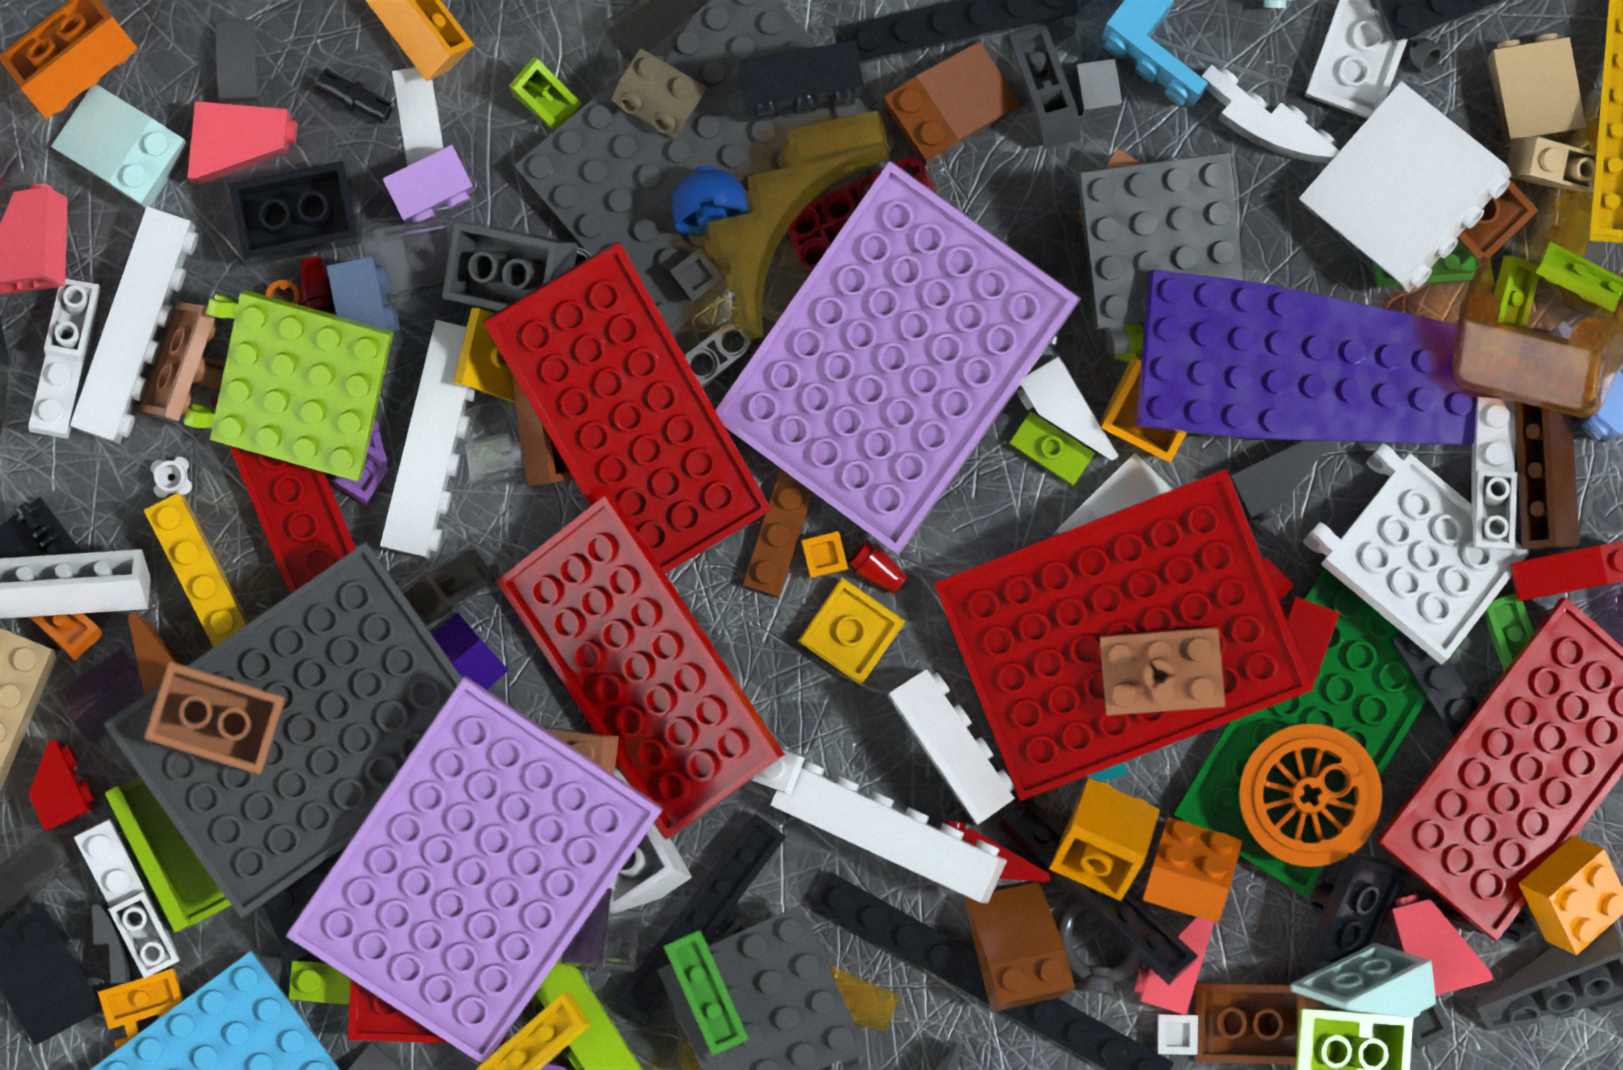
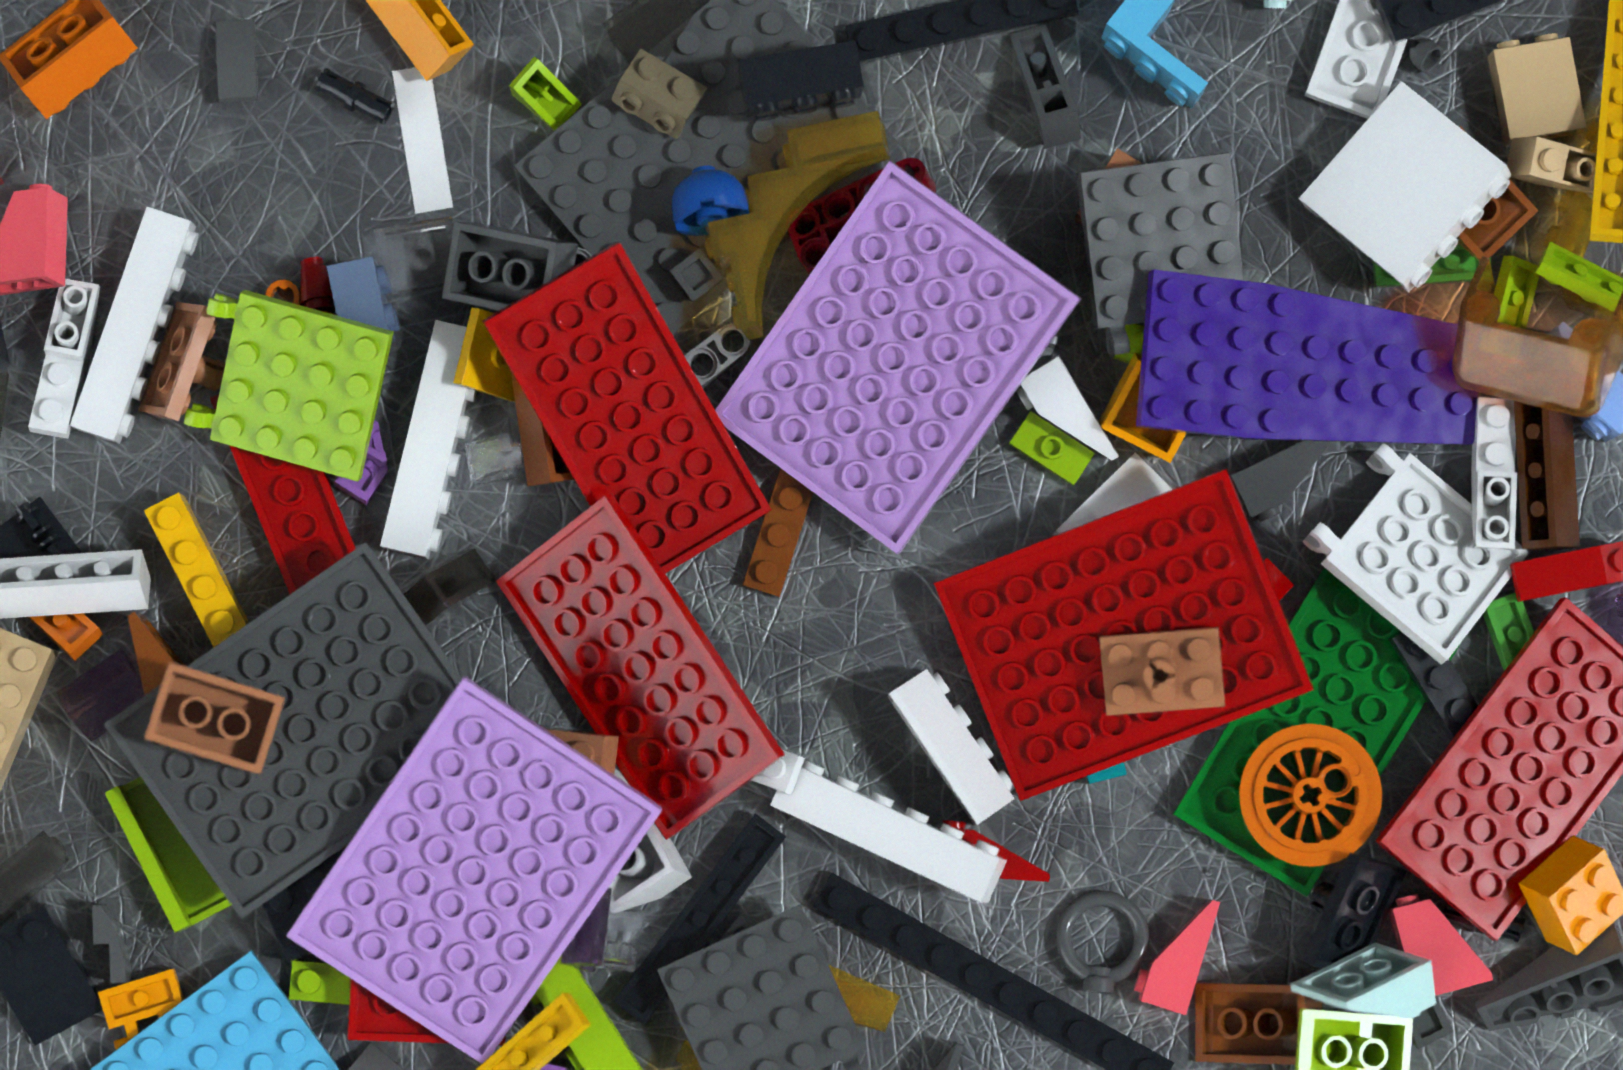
red slope [28,740,95,831] -> none
light aqua slope [51,84,190,209] -> none
white slope [74,818,180,978] -> none
white plate [151,457,192,498] -> none
coral slope [187,101,297,185] -> none
black brick [229,161,363,266] -> none
lavender brick [383,145,475,226] -> none
dark purple slope [432,612,509,690] -> none
bright green plate [664,930,749,1056] -> none
yellow plate [798,577,906,685] -> none
light orange plate [801,531,848,579] -> none
red cone [848,539,907,594] -> none
dark orange slope [883,41,1022,168] -> none
dark orange slope [963,882,1075,1012] -> none
black plate [998,798,1198,986] -> none
light orange slope [1049,777,1160,901] -> none
light grey panel [1074,59,1122,116] -> none
orange brick [1143,817,1243,924] -> none
white plate [1157,1014,1198,1055] -> none
white slope [1202,65,1340,164] -> none
red brick [1281,597,1340,686] -> none

